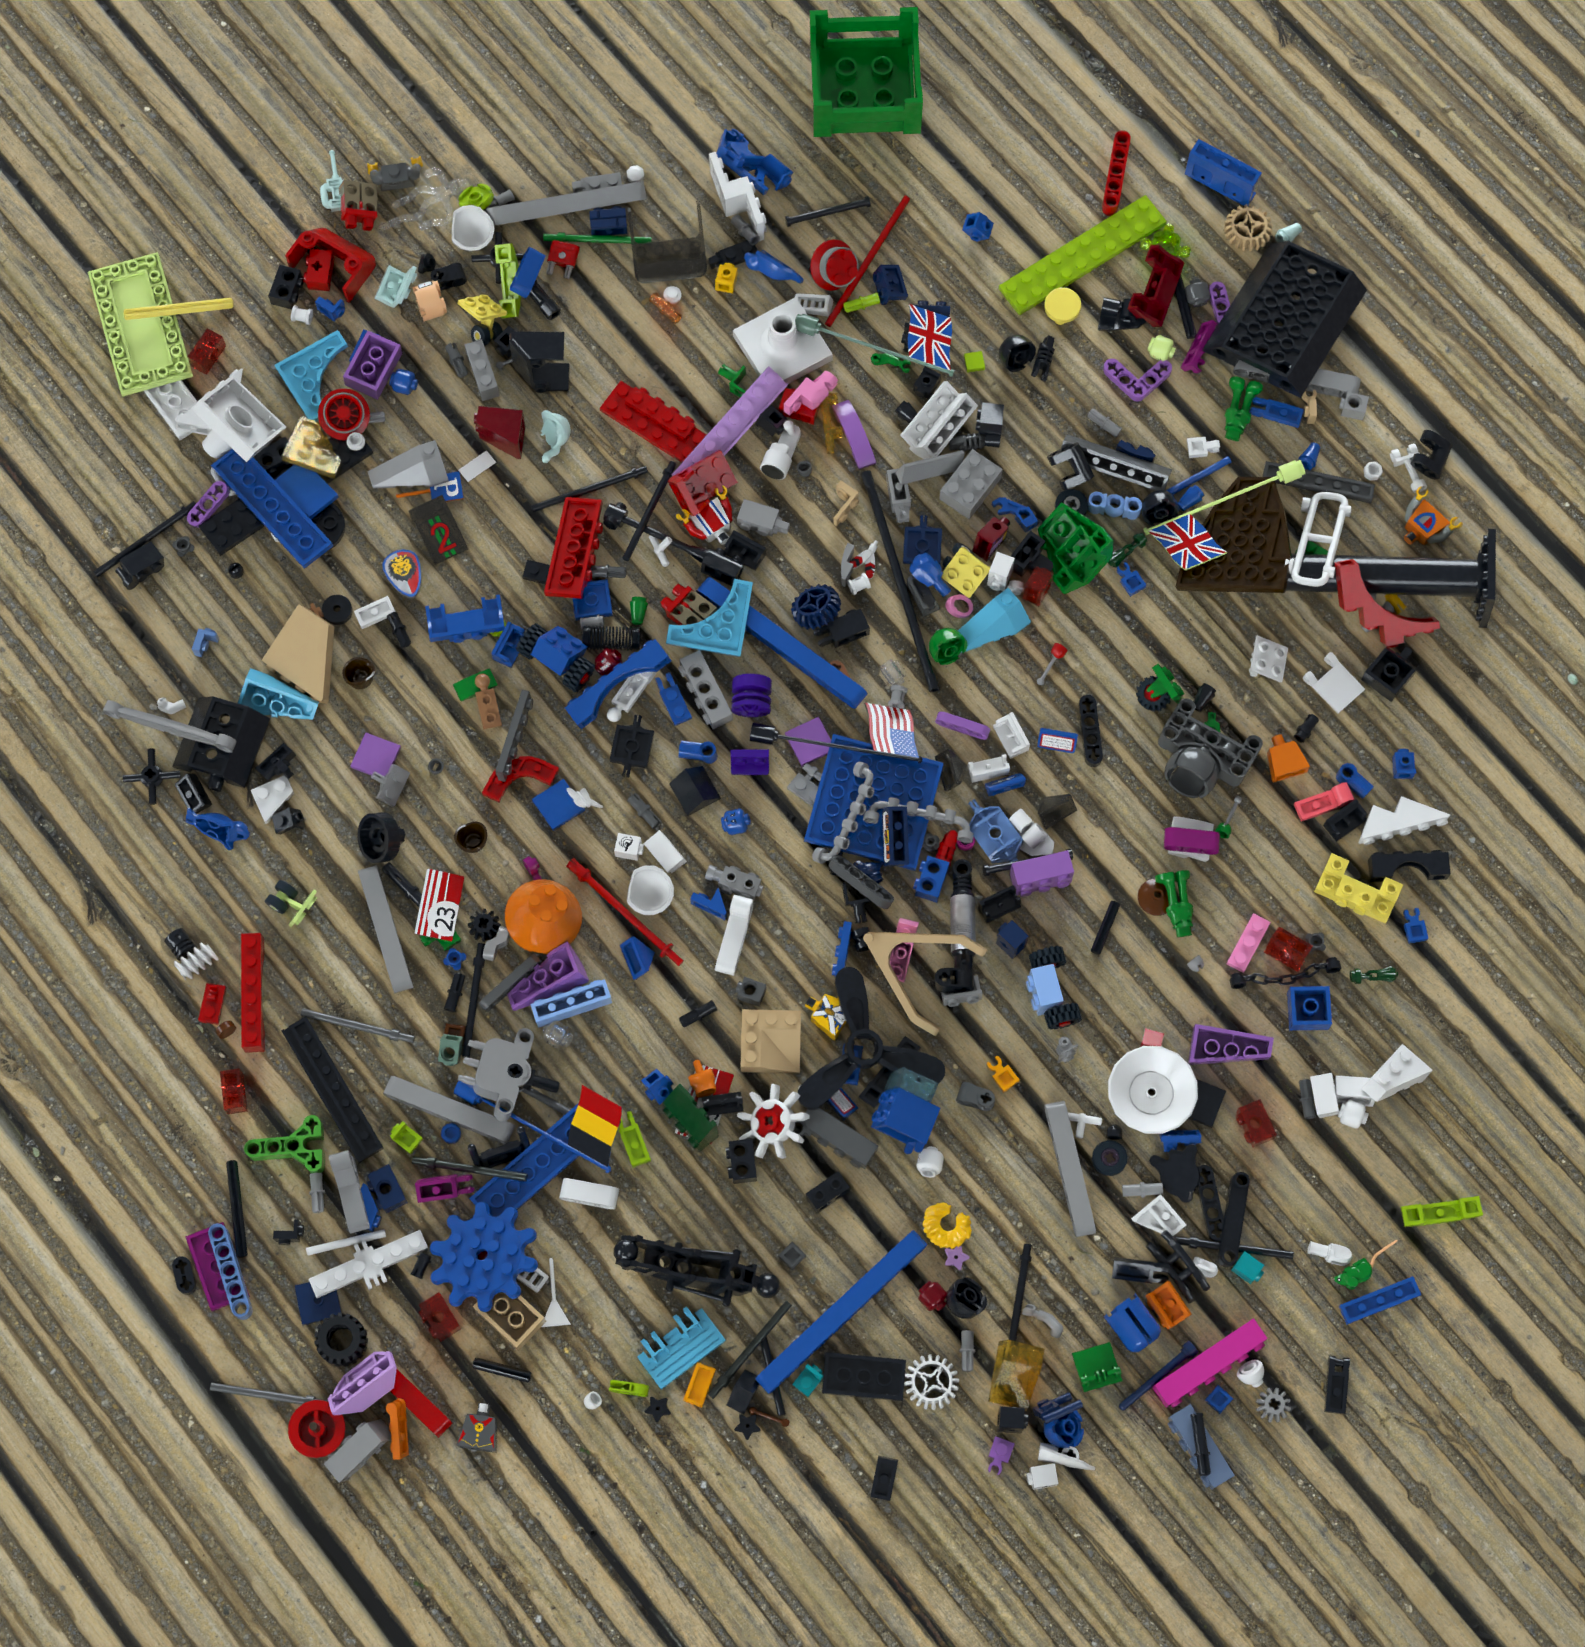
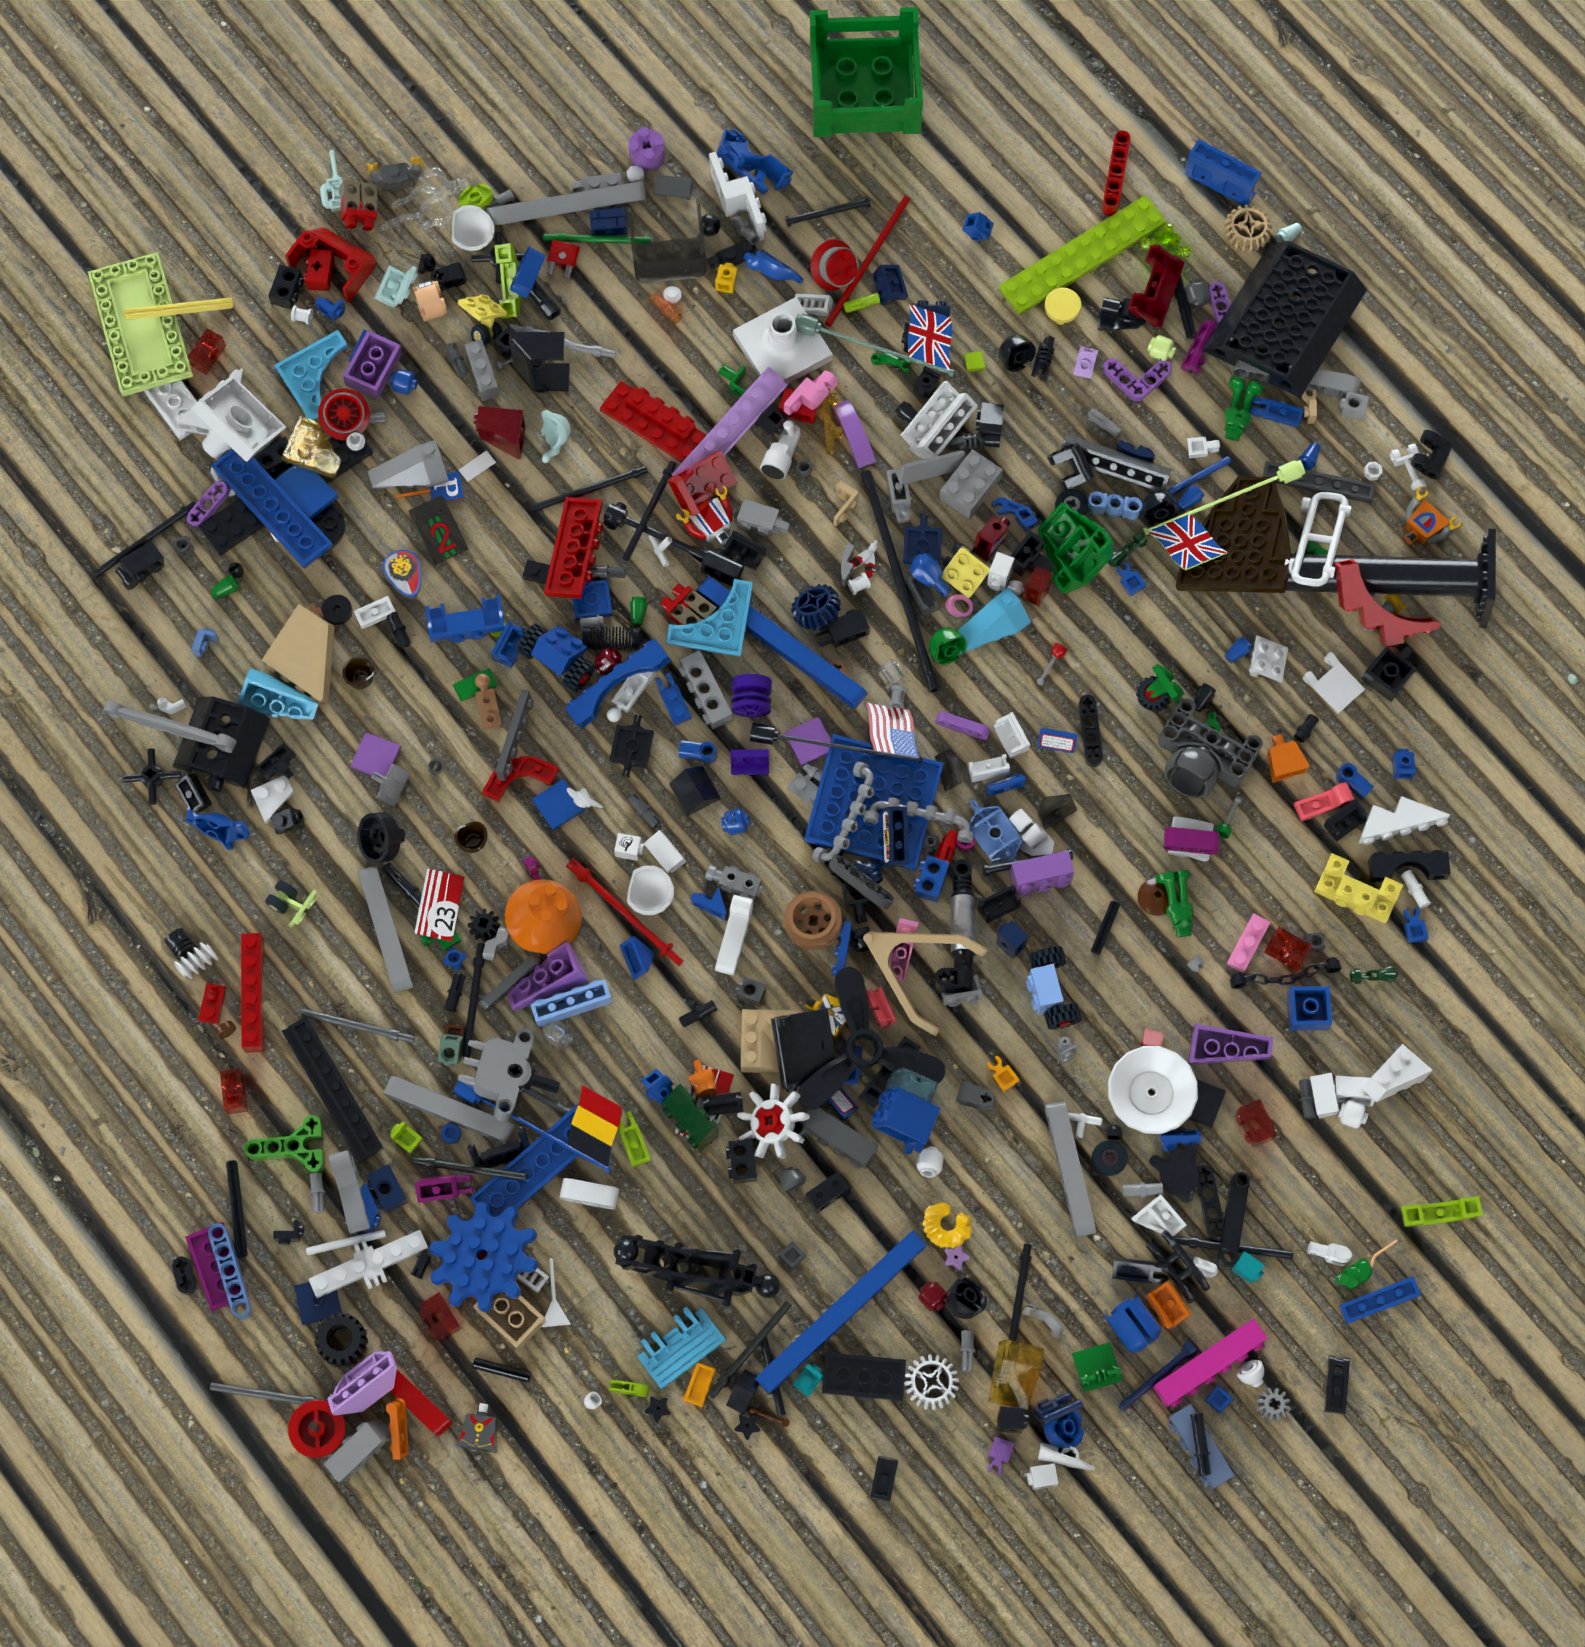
none -> green cone [210,575,240,599]
none -> light grey bar [510,324,616,358]
none -> medium lavender brick [629,127,665,171]
none -> dark grey hinge [654,175,693,200]
none -> black piece [698,214,721,237]
none -> black door [771,1008,836,1092]
none -> dark grey cone [780,1167,806,1192]
none -> medium nougat wheel [784,891,843,950]
none -> coral hinge [866,986,897,1030]
none -> lavender bracket [1073,346,1098,379]
none -> blue cone [1224,637,1253,664]
none -> white pin [1401,870,1431,909]

